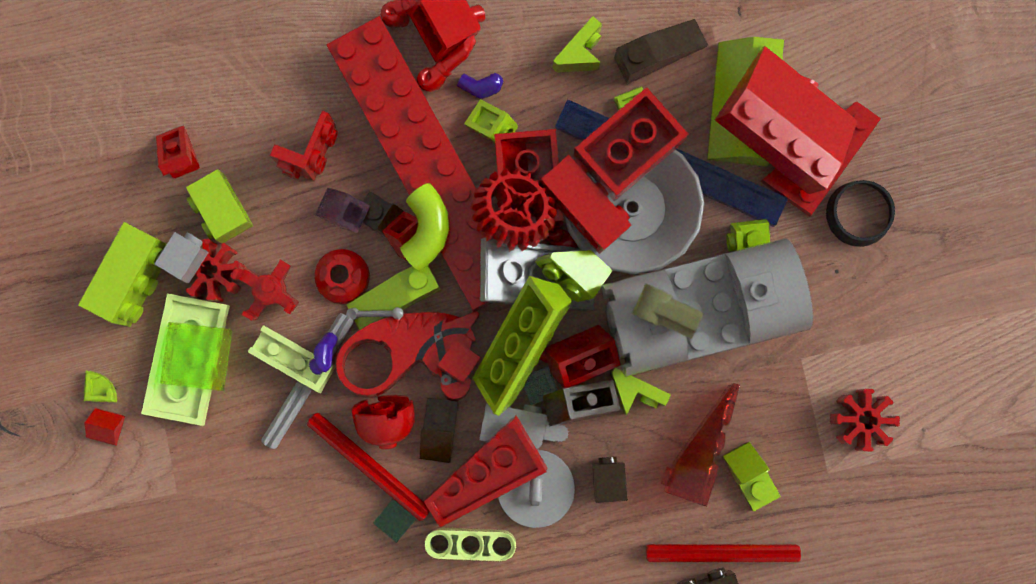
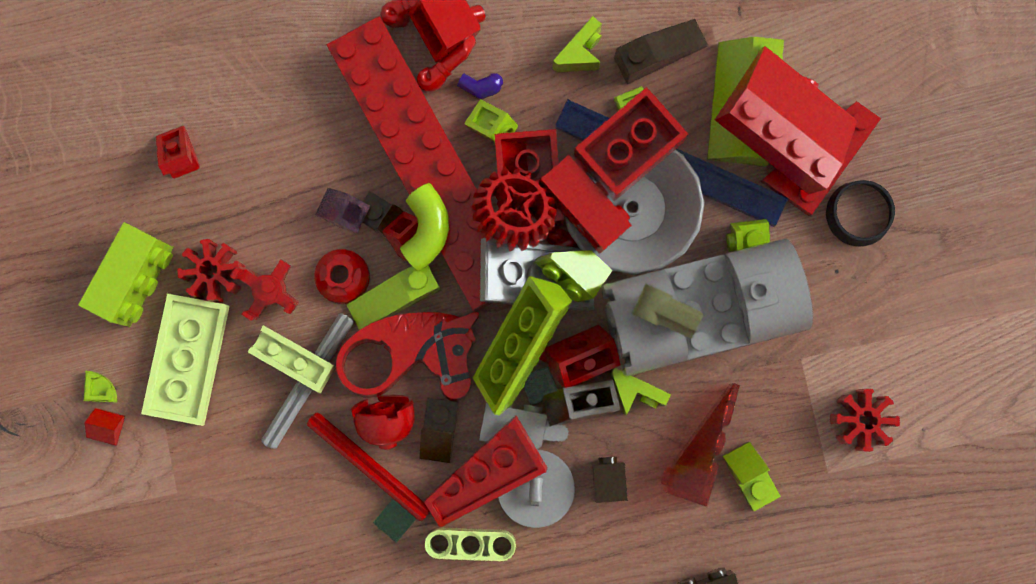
light grey brick [155,232,209,283] -> none
clear neon green plate [160,322,232,391] -> none
lime brick [186,169,254,243] -> none
red bracket [270,111,338,181] -> none
dark purple arm [309,332,338,375] -> none
light grey hinge [346,307,404,320] -> none
red tile [437,340,481,384] -> none
red axle [646,544,801,562] -> none

